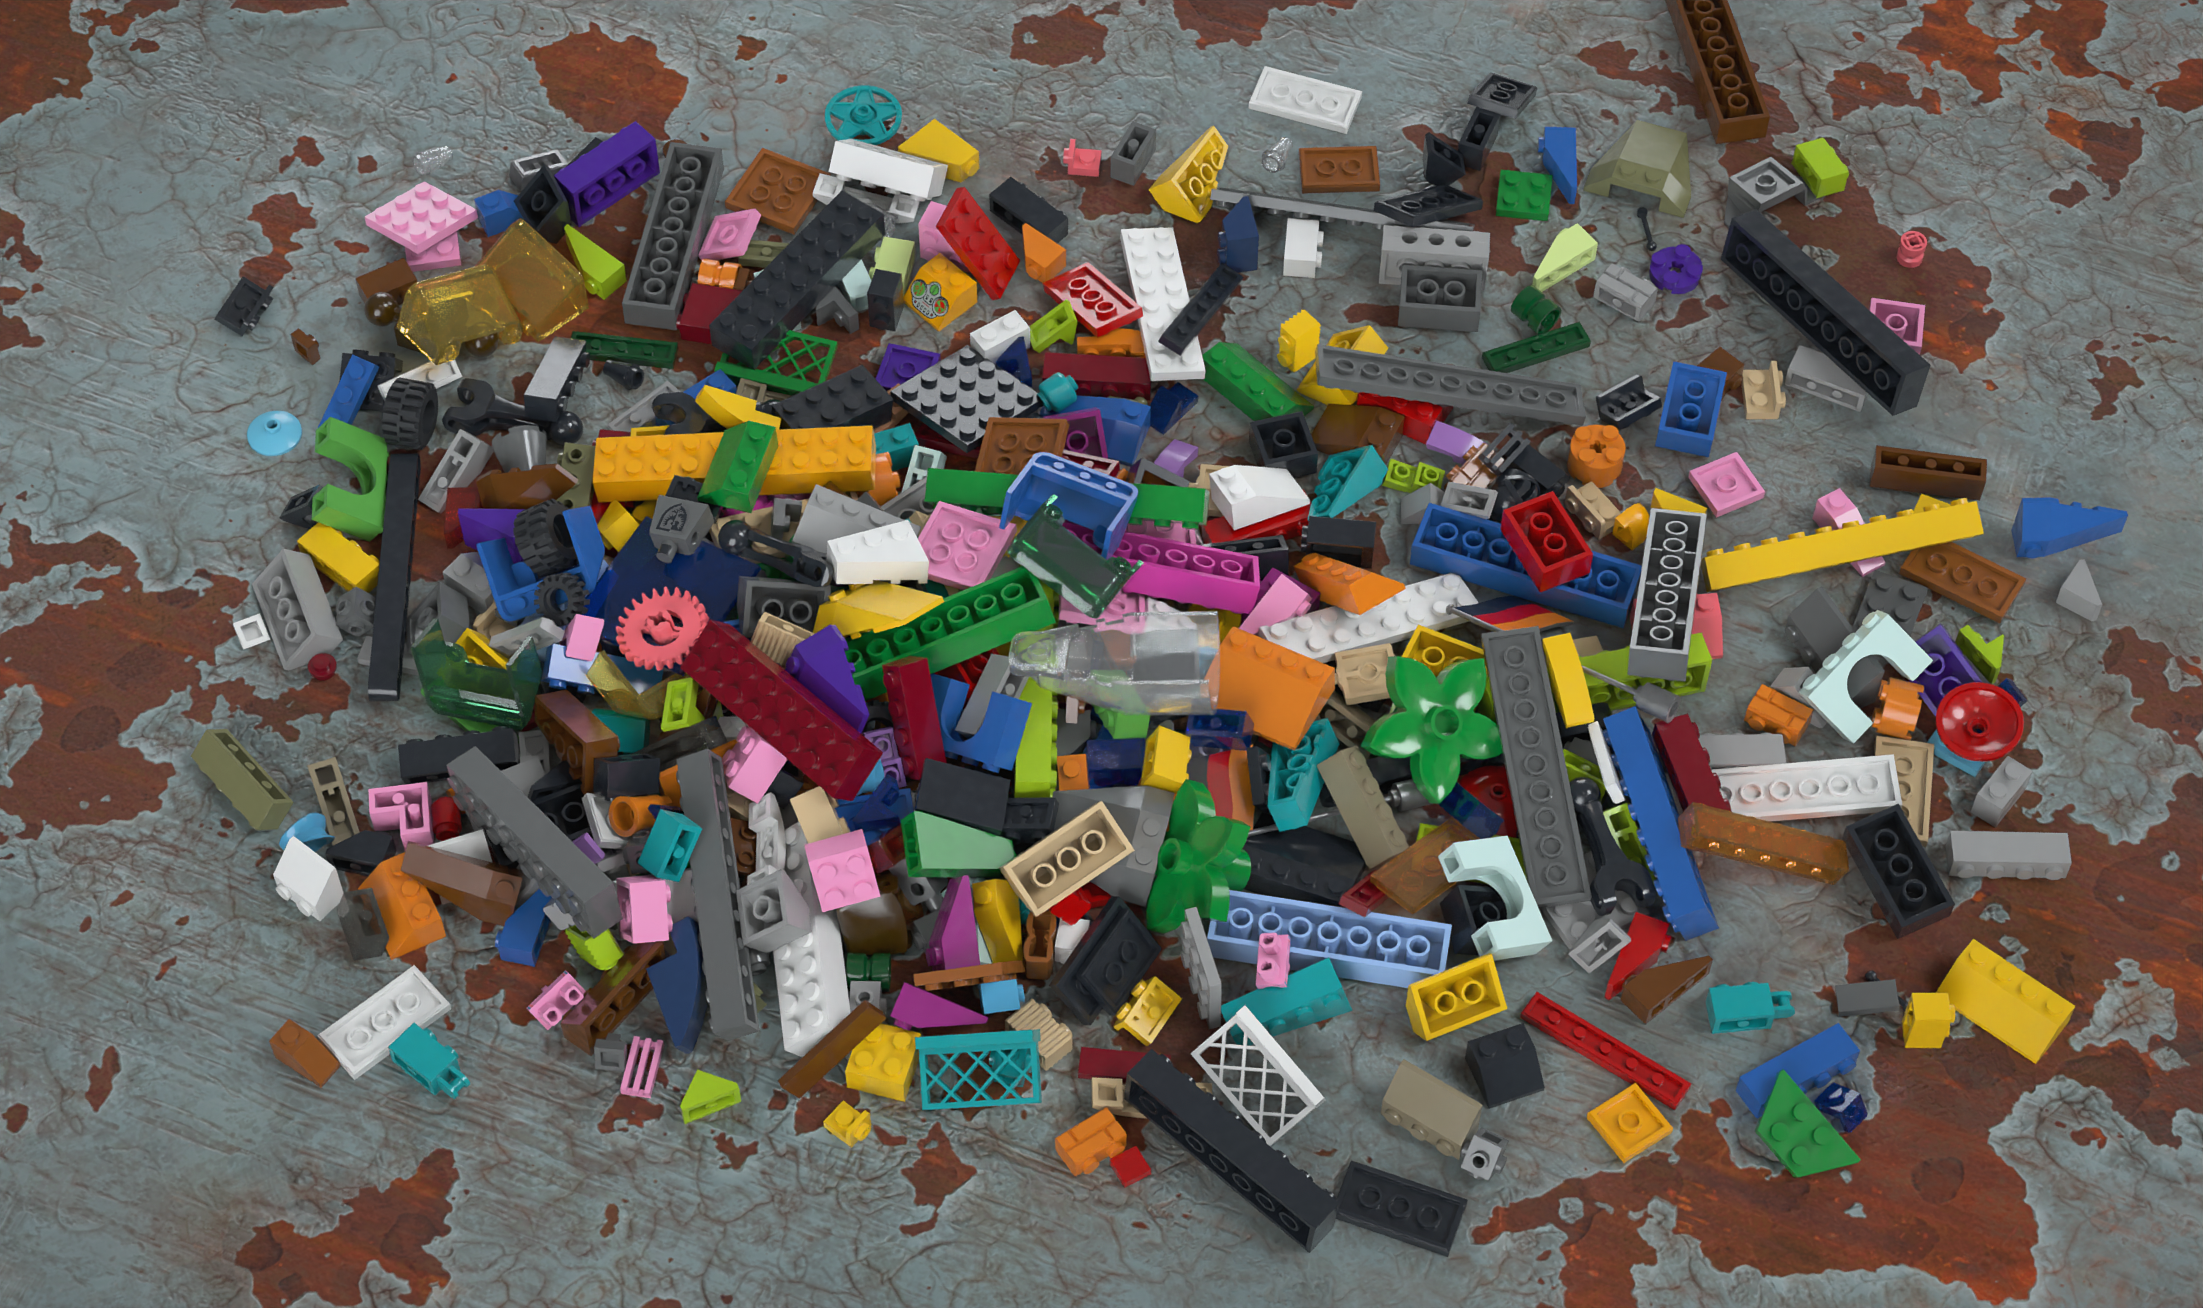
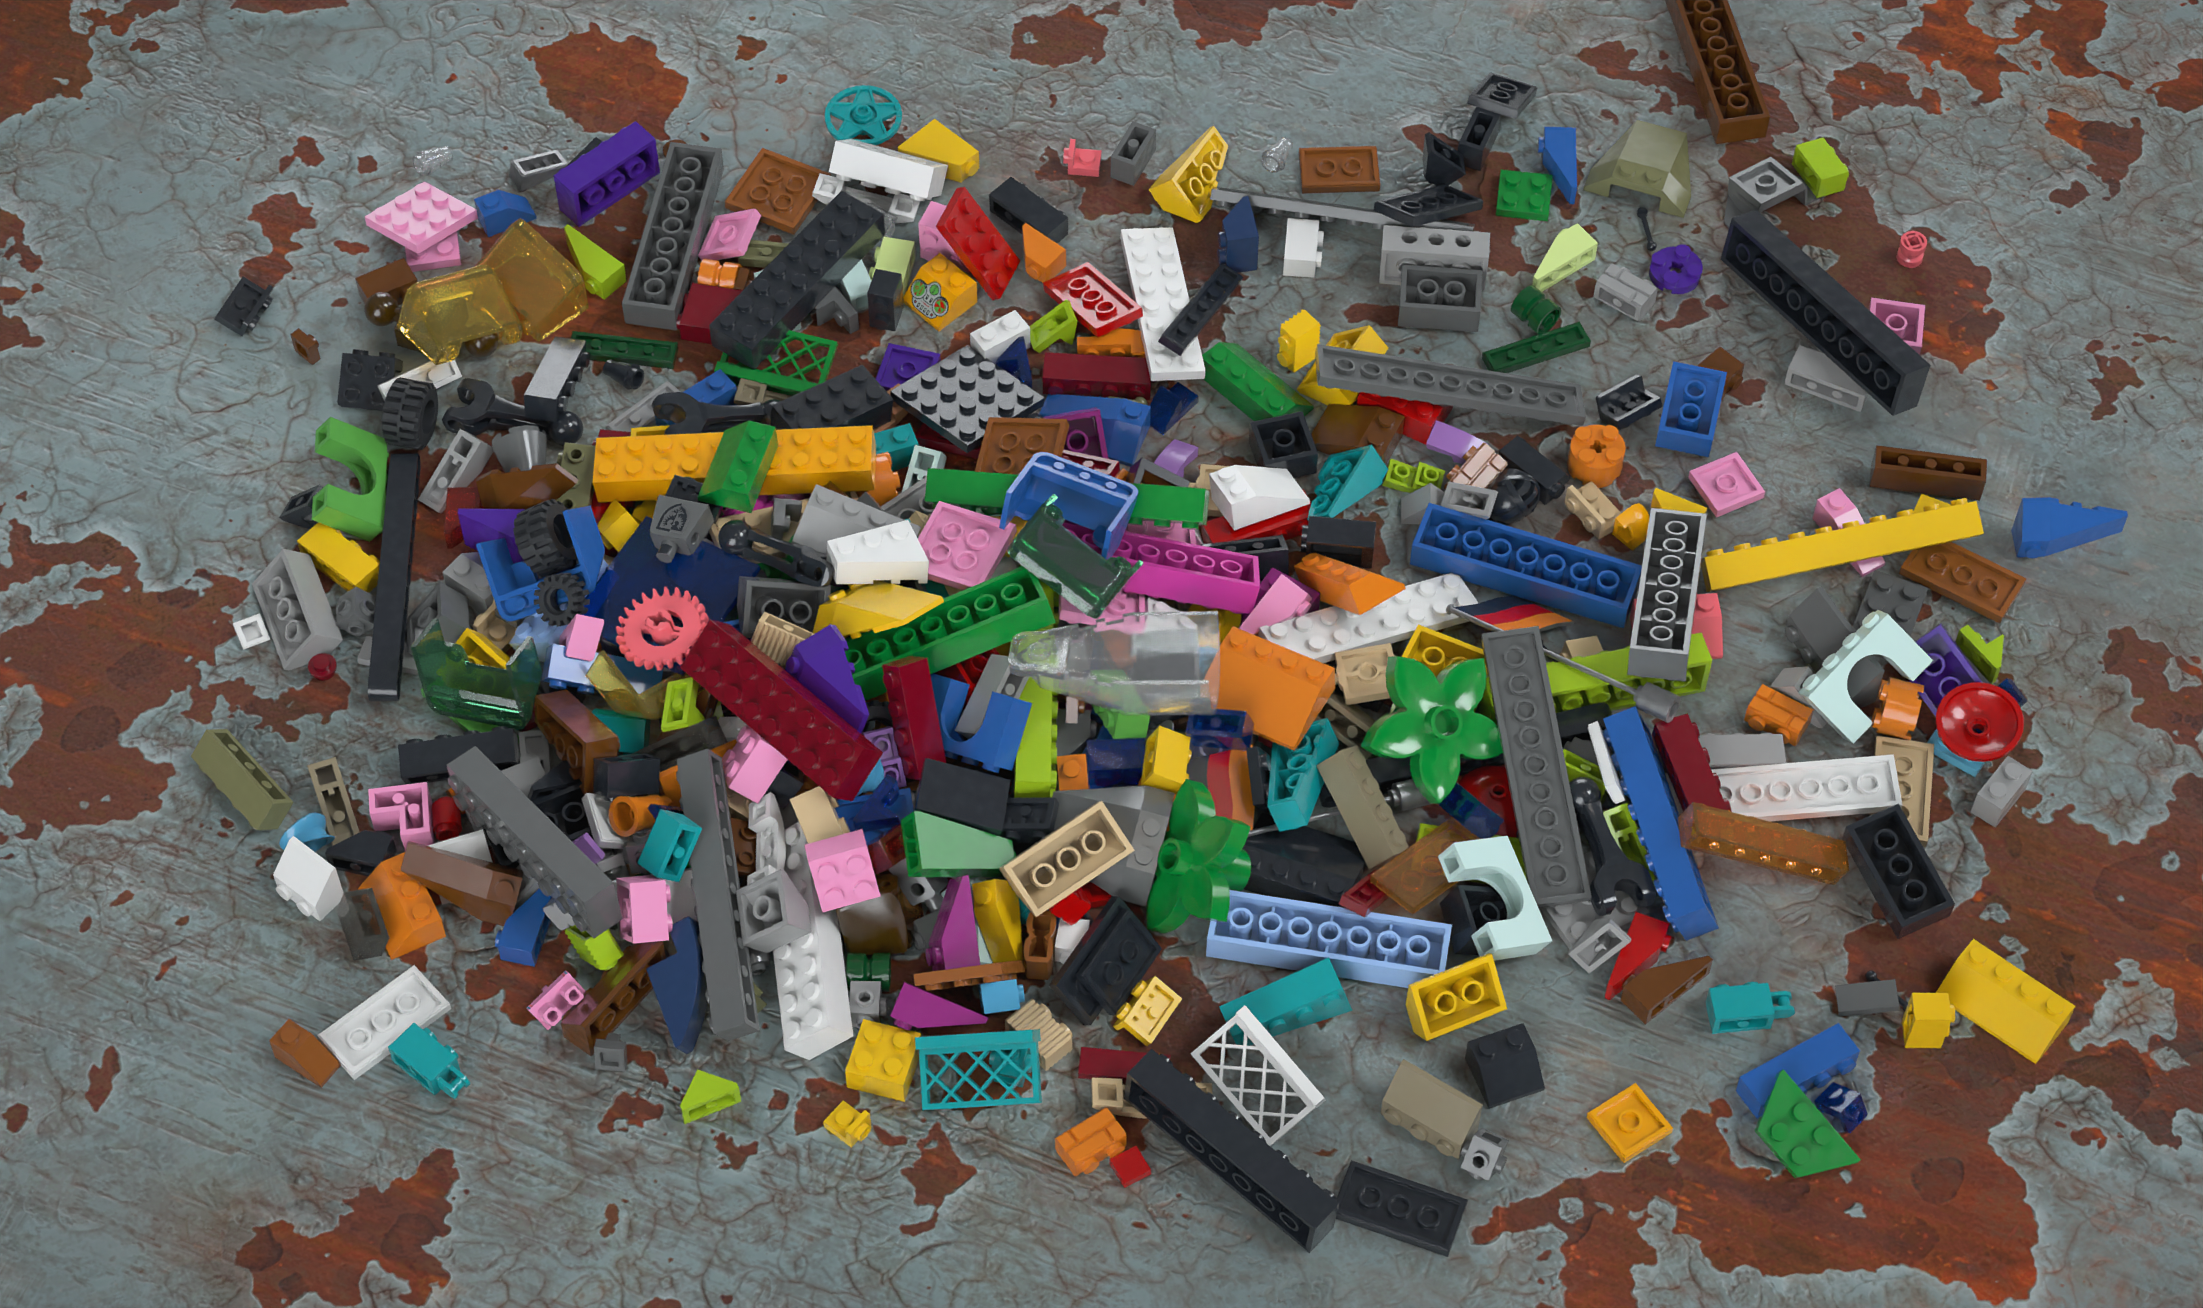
medium azure dish [247,411,302,456] -> none
blue plate [318,355,379,428] -> none
light grey plate [489,617,565,660] -> none
black slope [514,164,572,244] -> none
bright pink tile [620,1036,664,1098] -> none
yellow slope [695,385,781,430] -> none
reddish brown tile [778,1000,886,1099] -> none
teal head [1037,372,1078,413] -> none
light grey plate [1181,907,1221,1029] -> none
white tile [1249,66,1362,134] -> none
bright pink hips [1256,933,1291,989] -> none
black tile [1478,423,1531,477] -> none
red brick [1500,491,1593,592] -> none
red tile [1520,992,1692,1110] -> none
yellow slope [1542,633,1594,728] -> none
tan bracket [1741,361,1786,419] -> none
light grey brick [1945,831,2072,880] -> none
light grey slope [2056,559,2102,621] -> none

